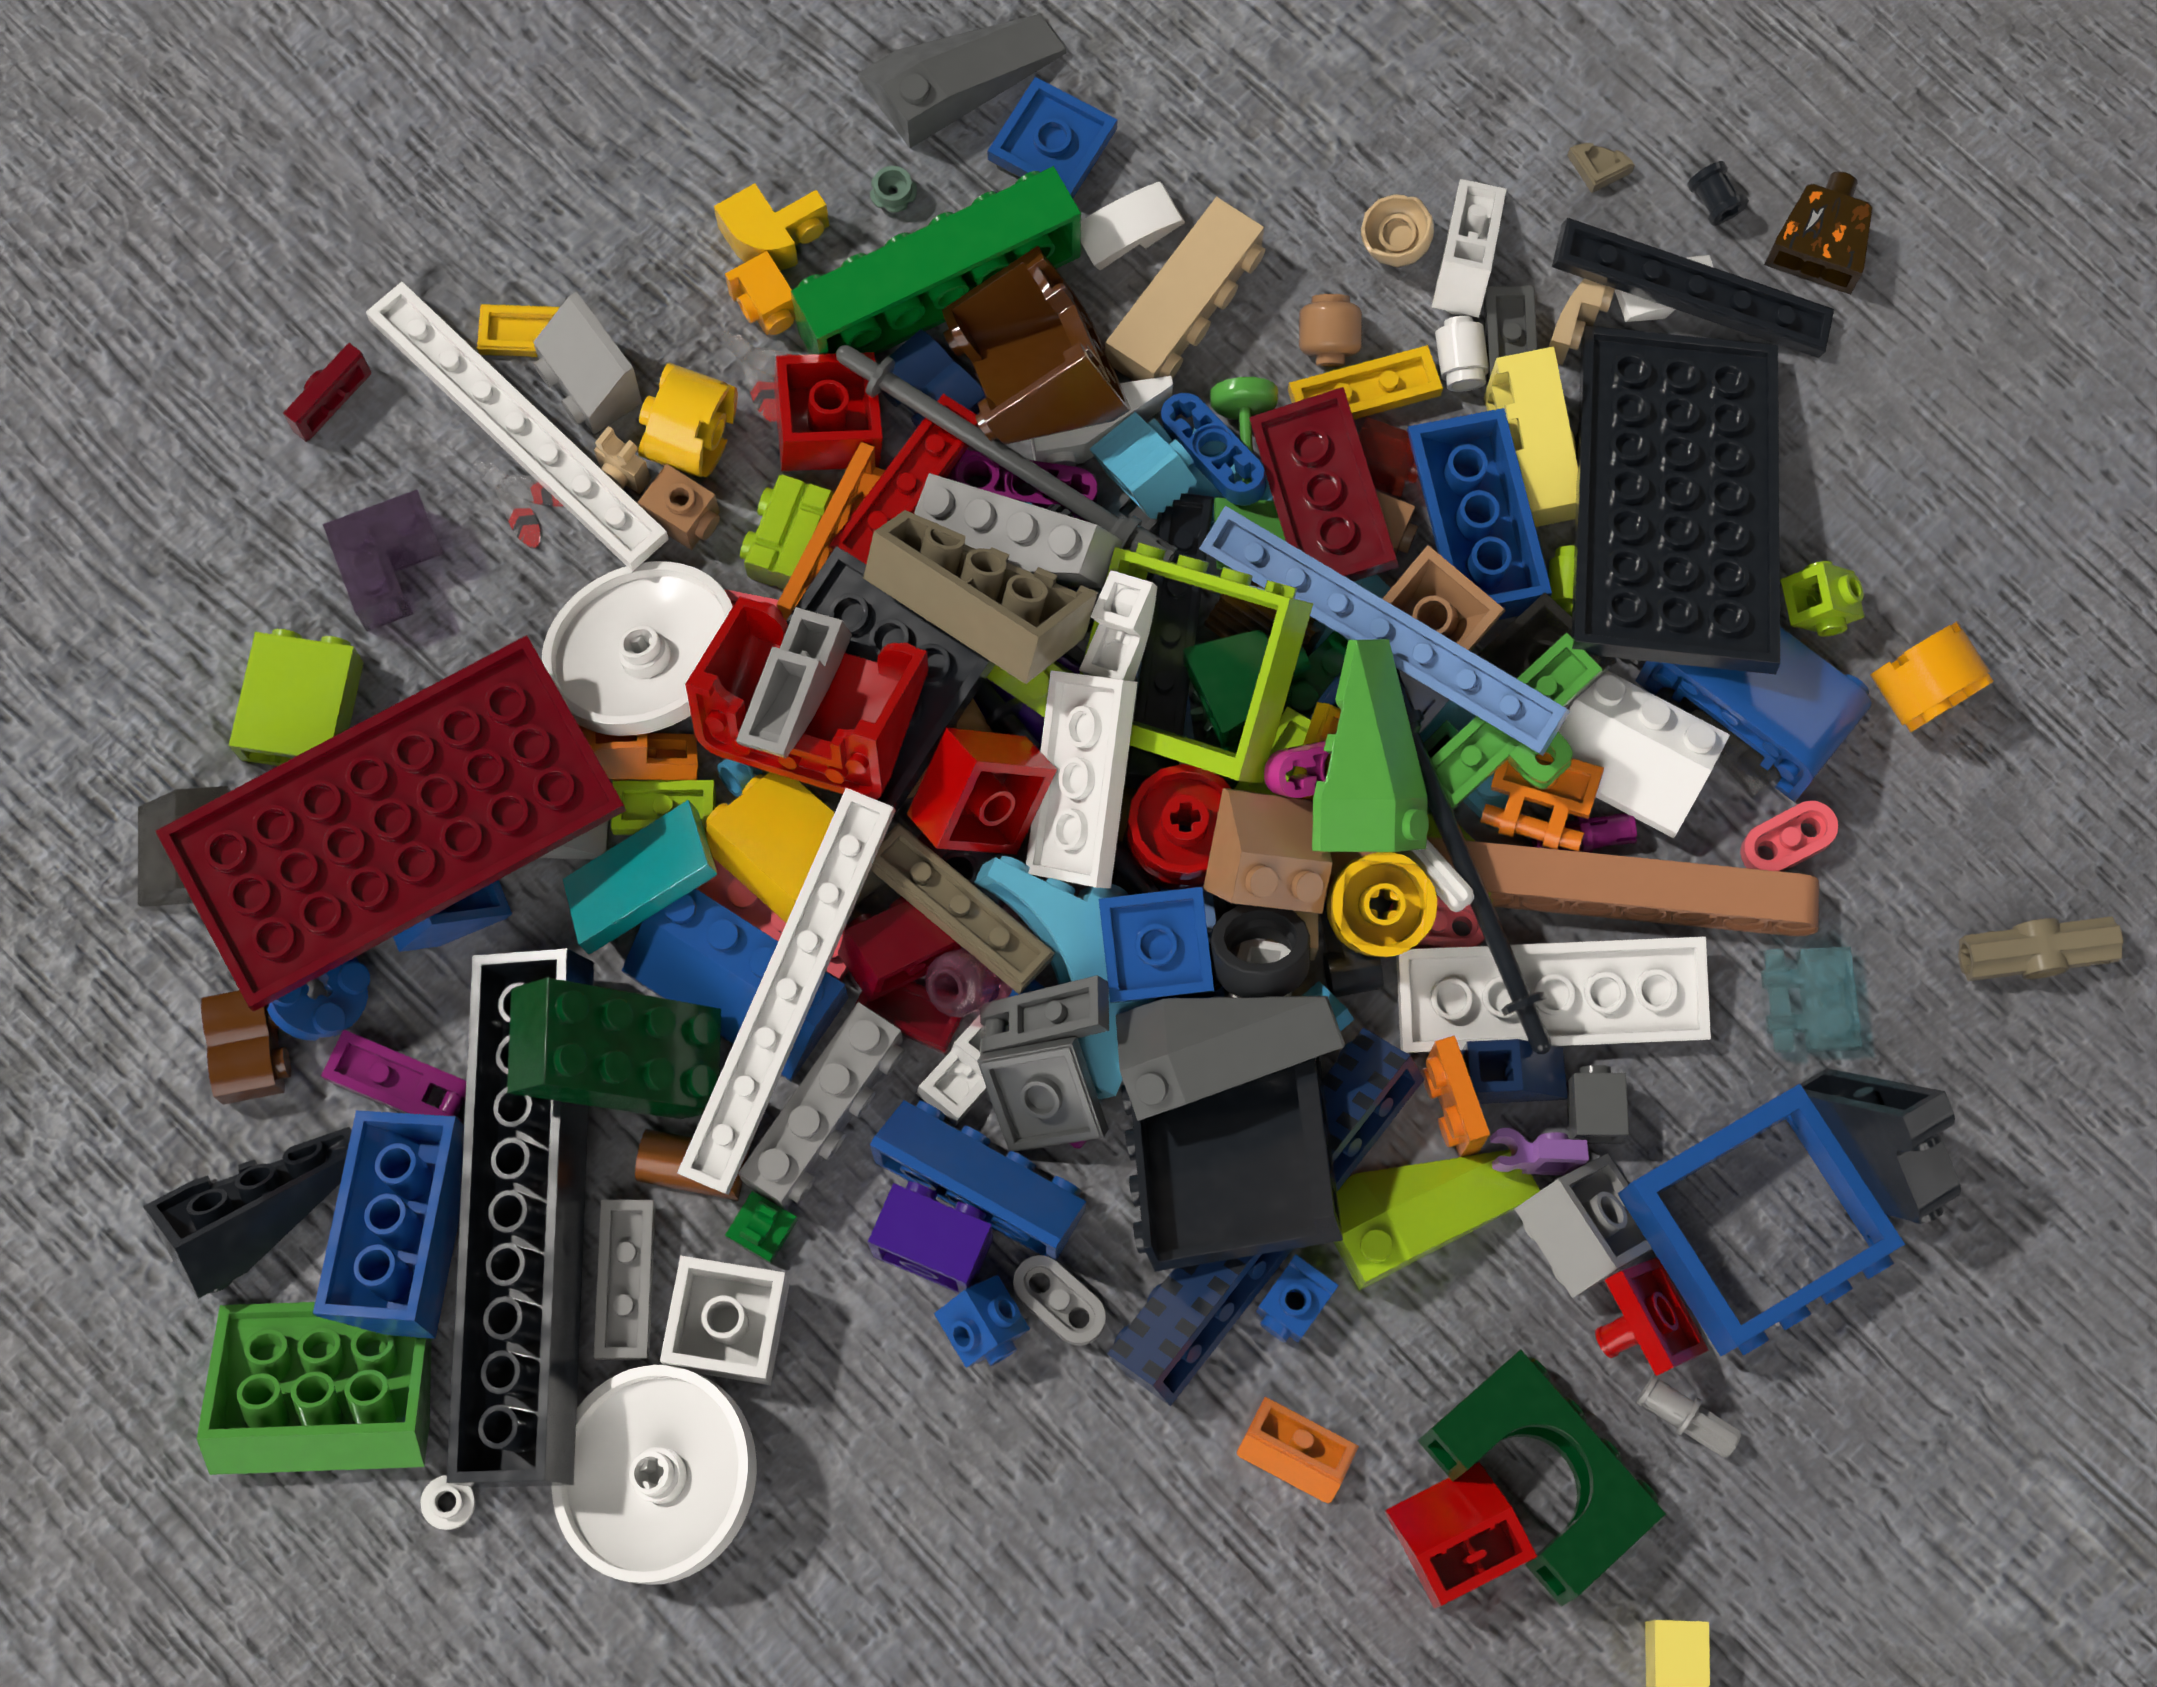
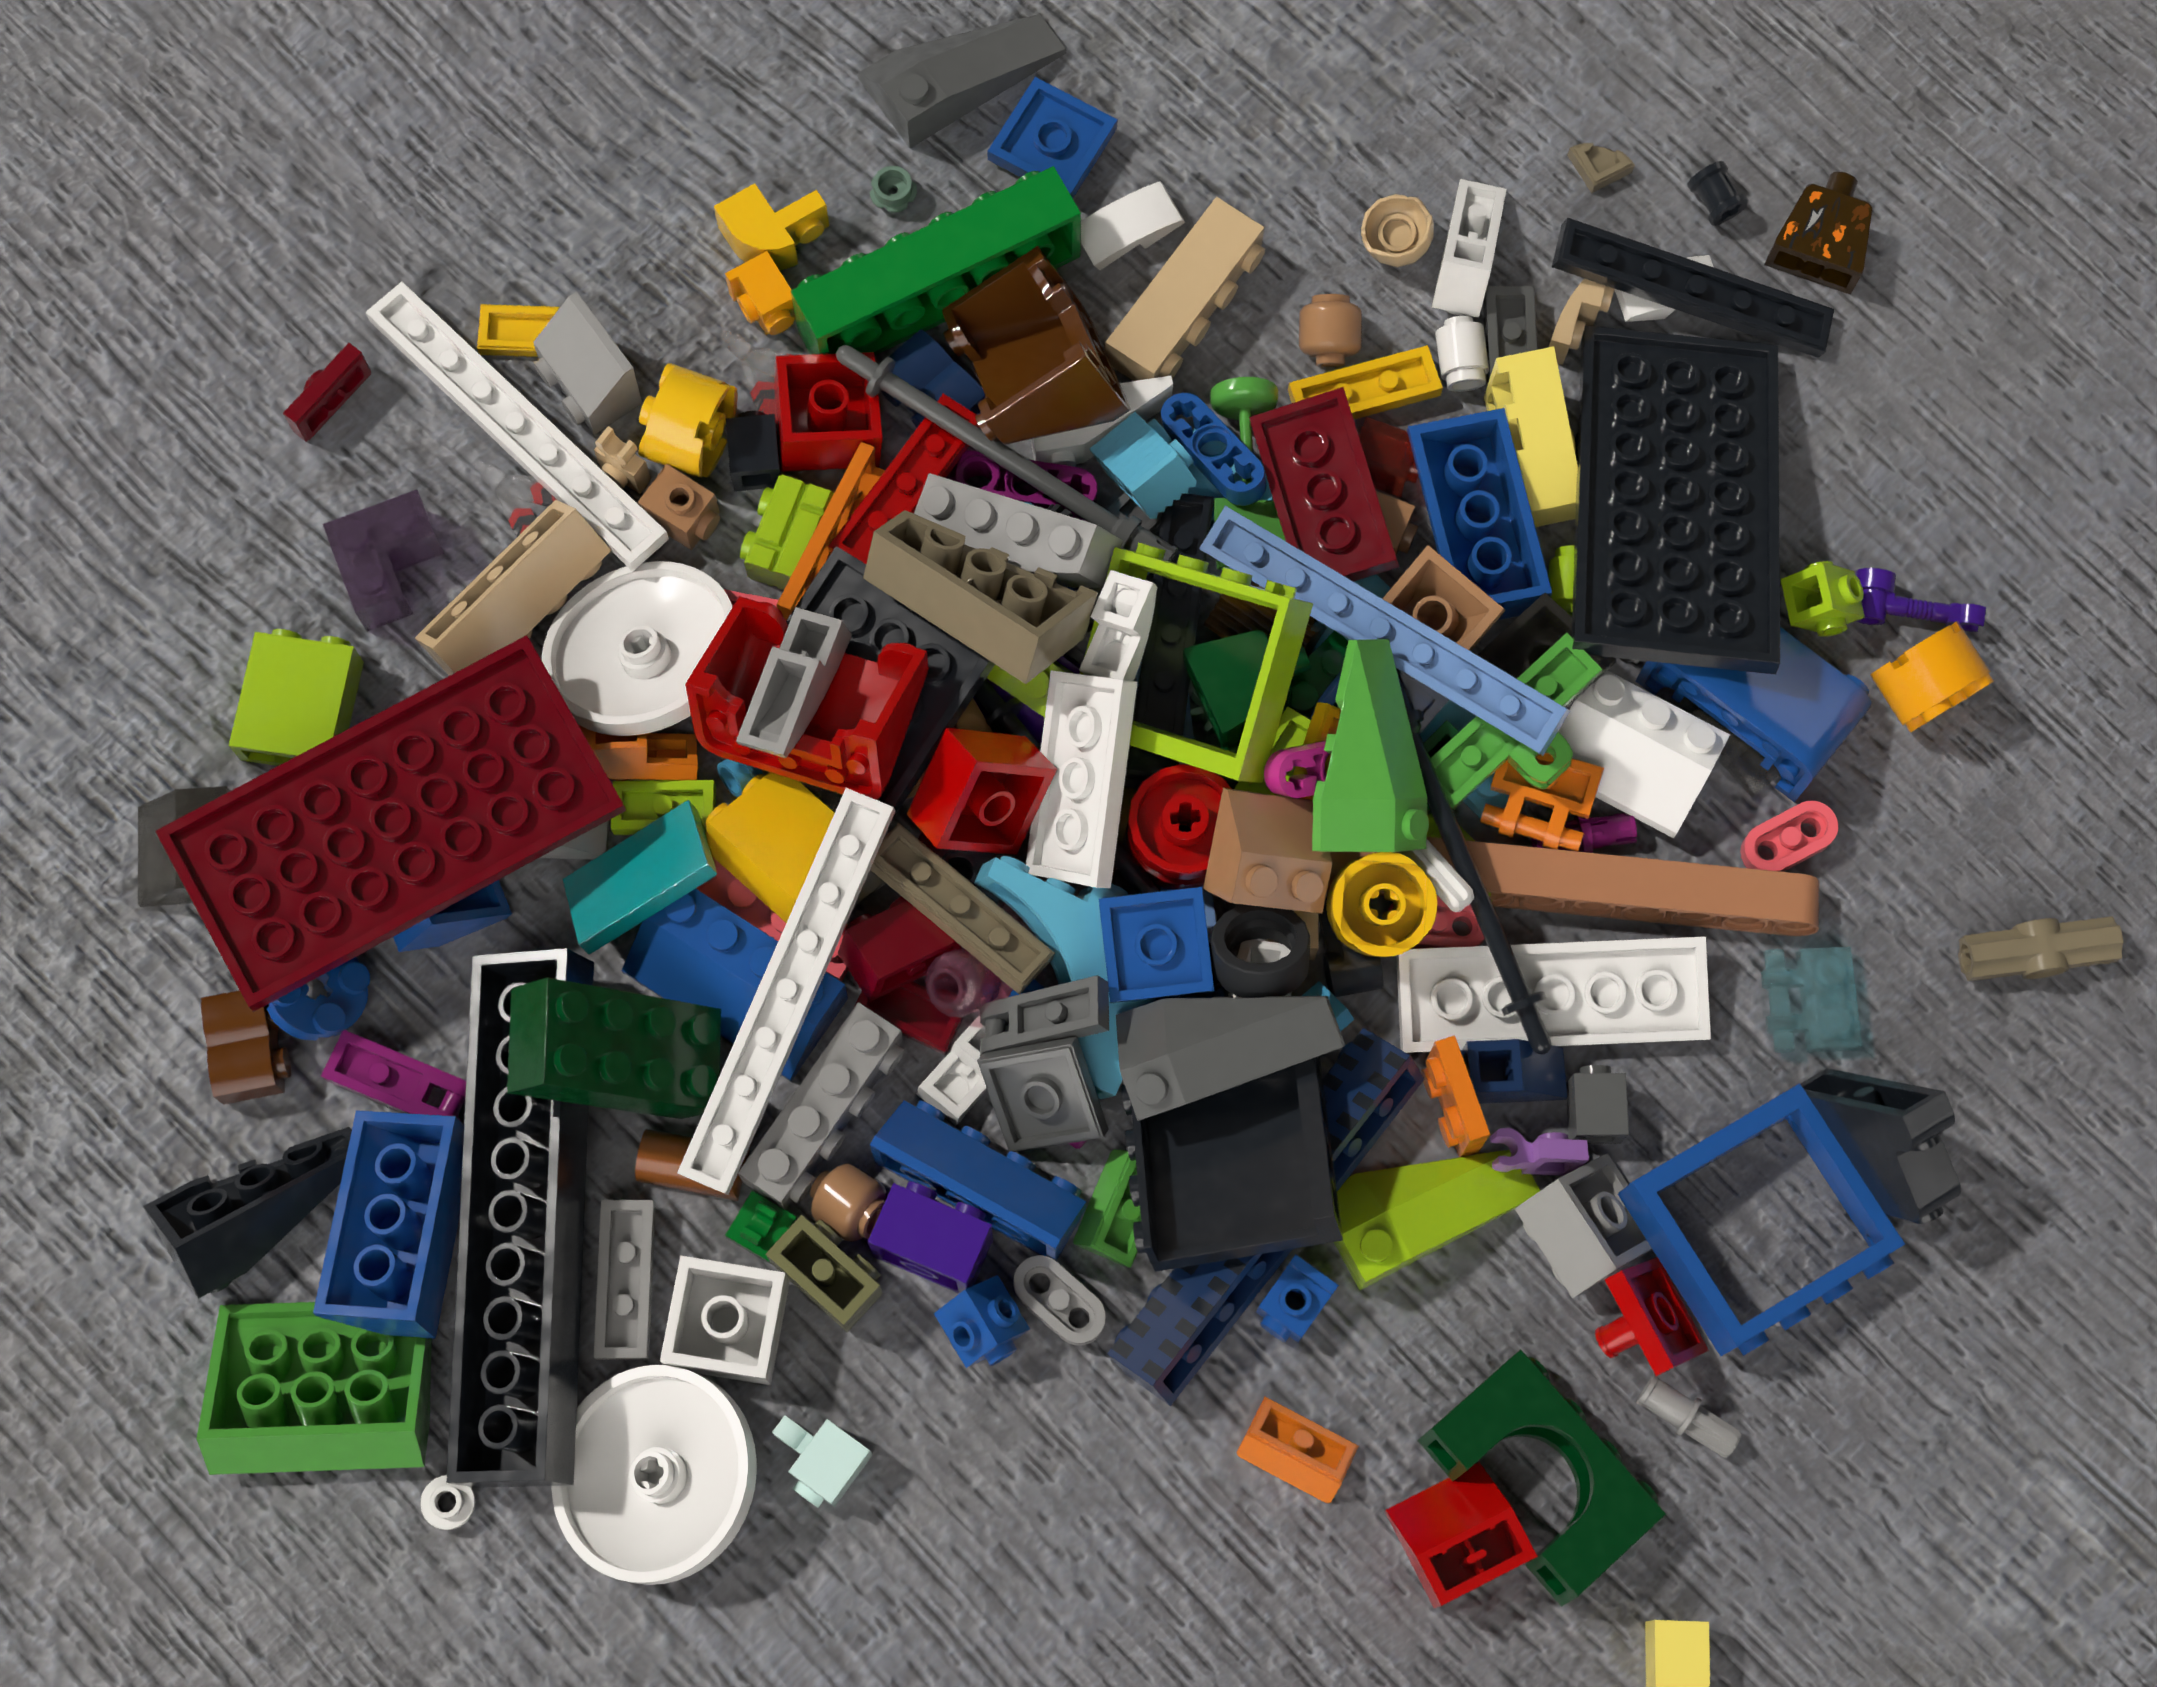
none -> tan brick [415,500,612,676]
none -> black brick [725,411,782,492]
none -> olive brick [766,1215,883,1333]
none -> light aqua brick [772,1415,872,1508]
none -> medium nougat head [810,1164,887,1242]
none -> bright green slope [1073,1149,1141,1268]
none -> dark purple brick [1856,568,1986,632]

